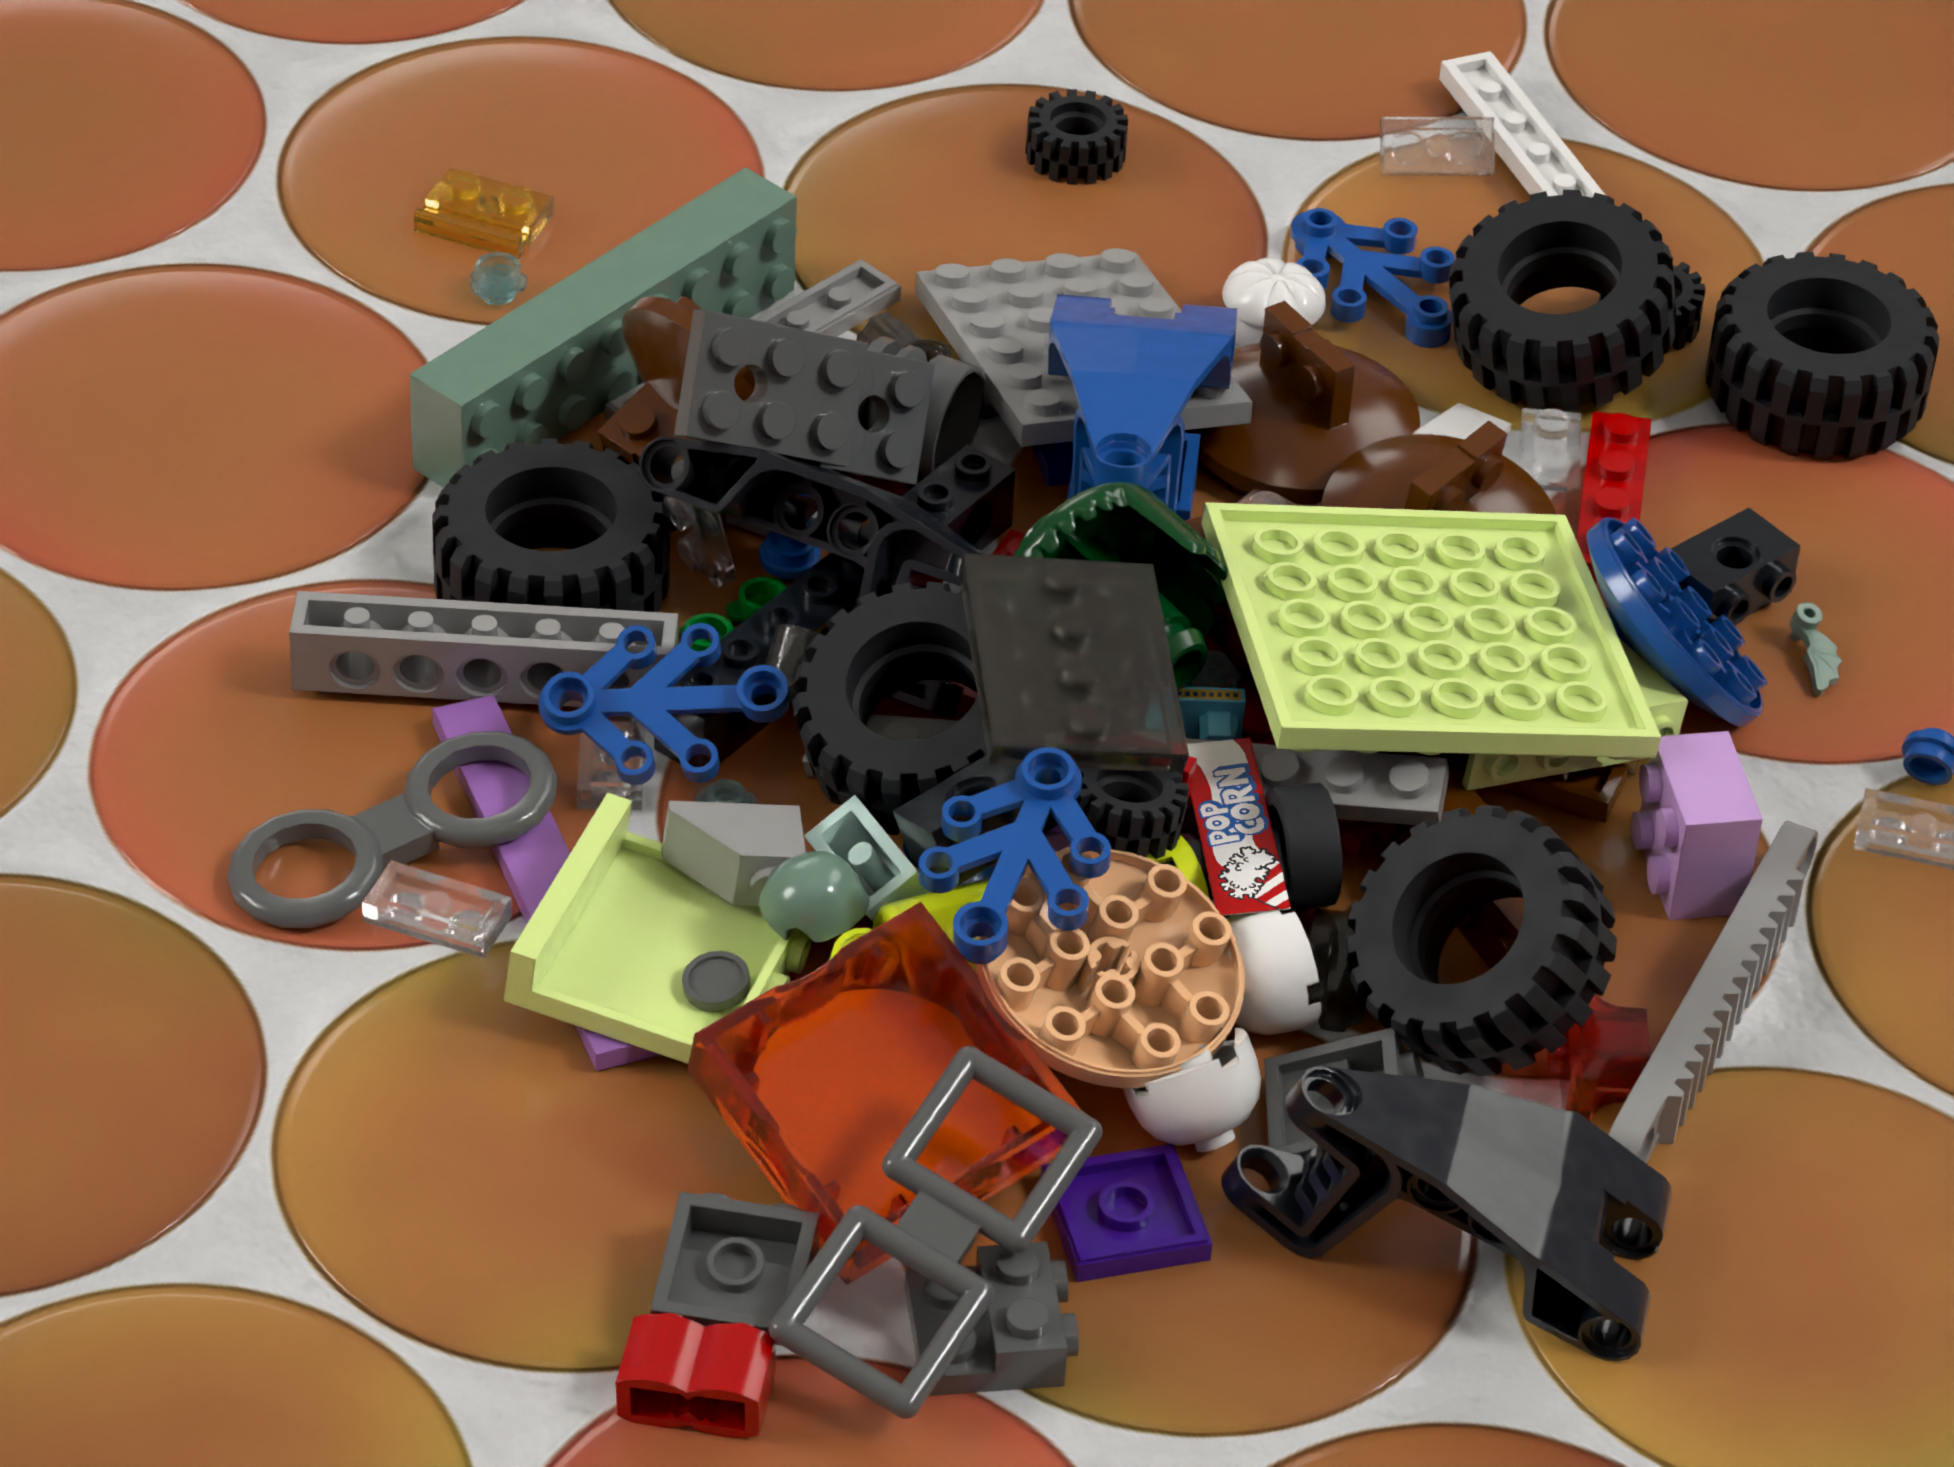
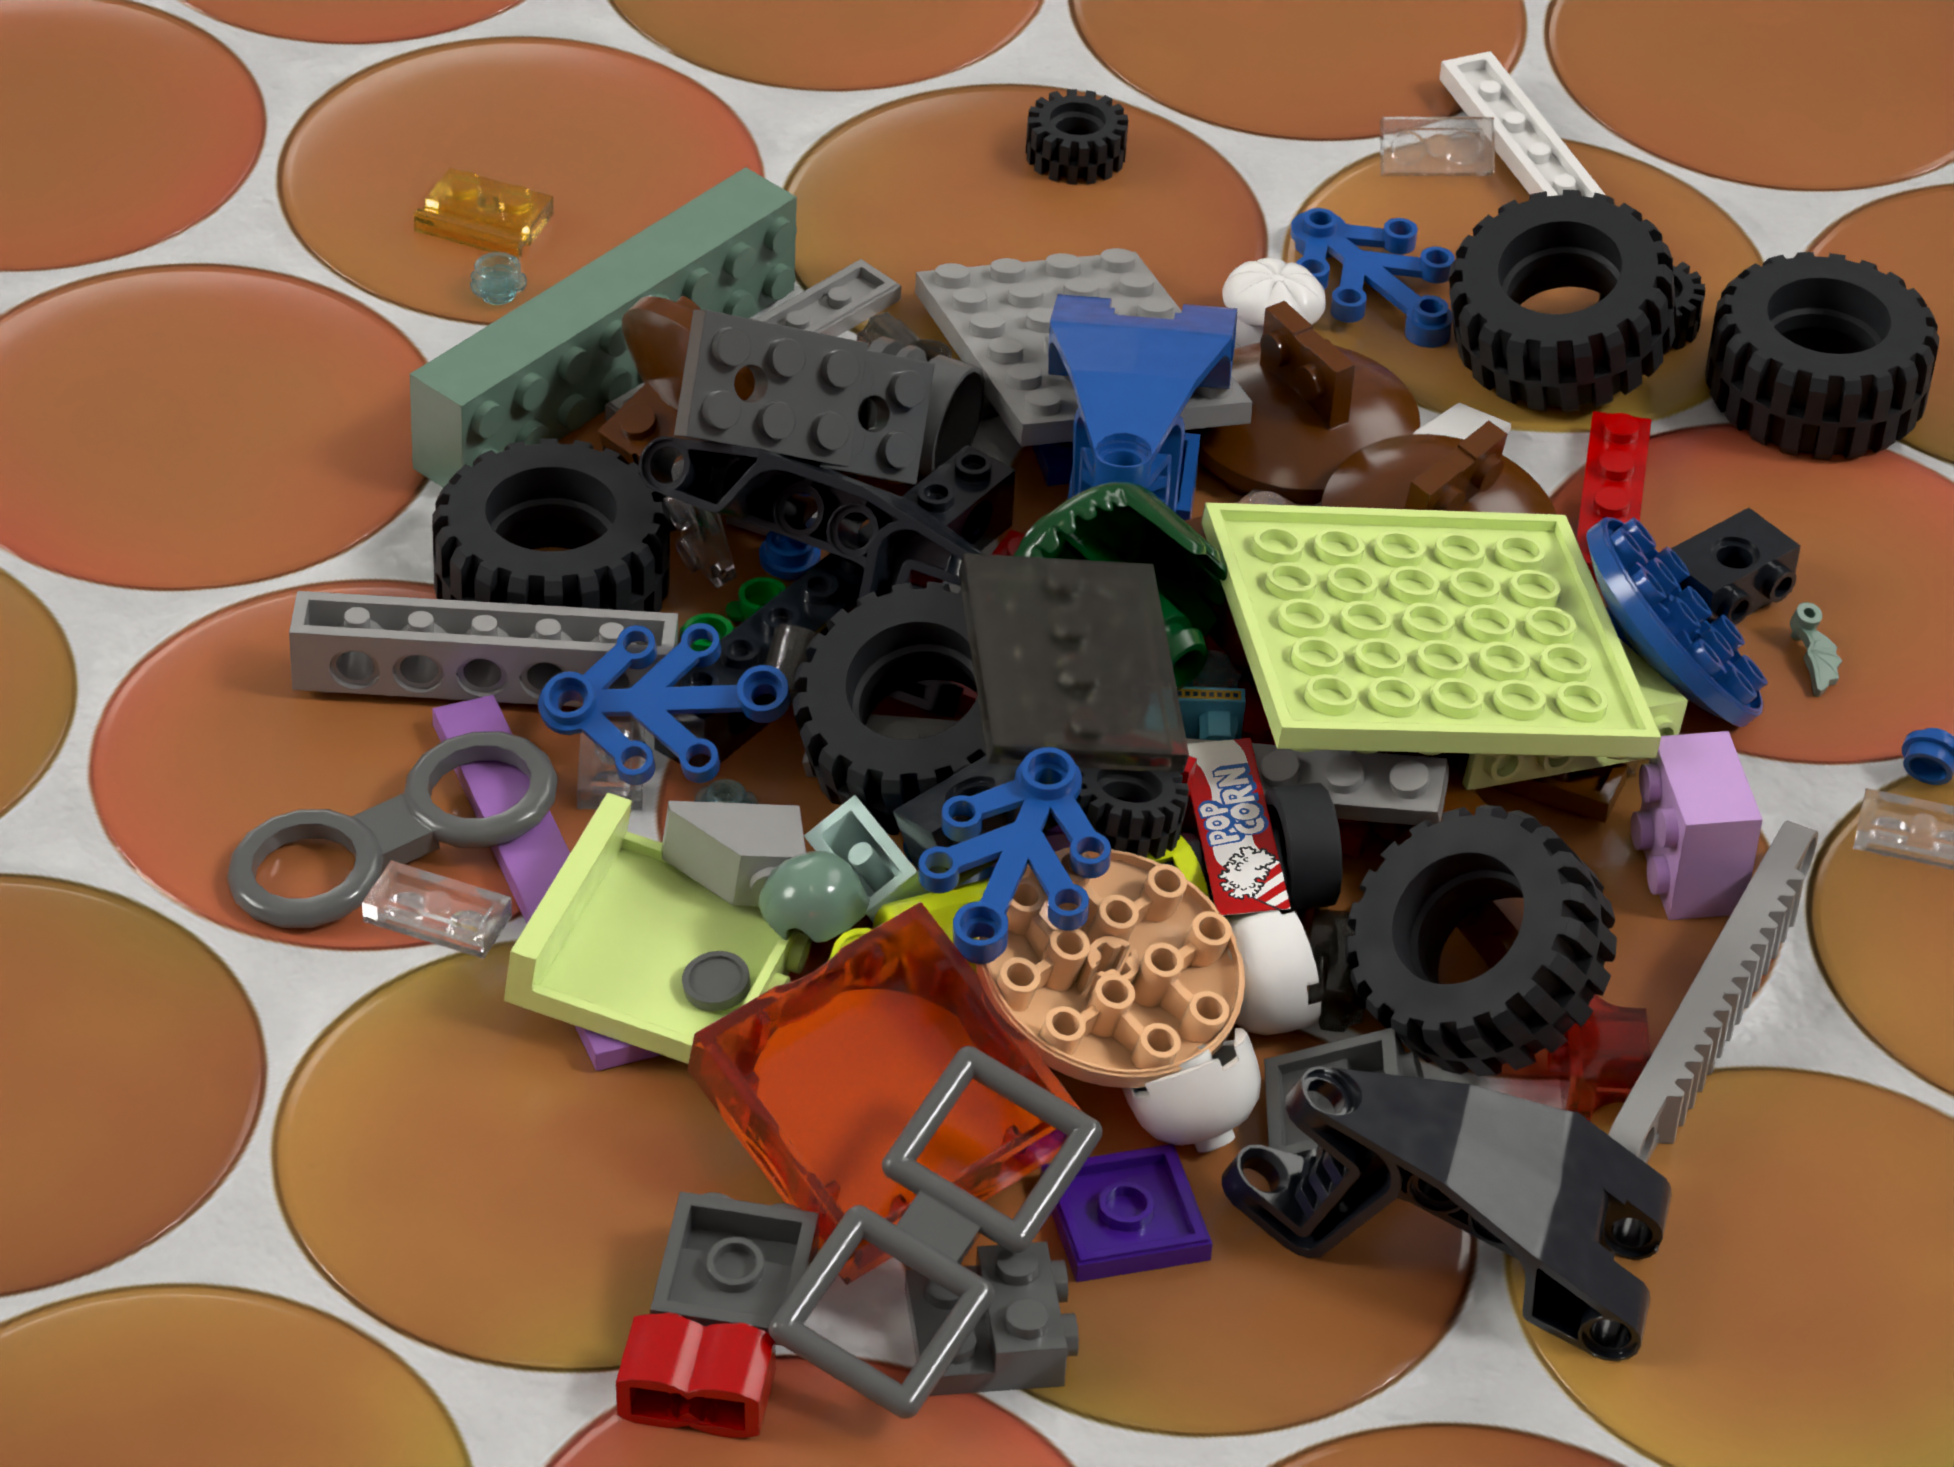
clear plate [1519,408,1581,507] -> none

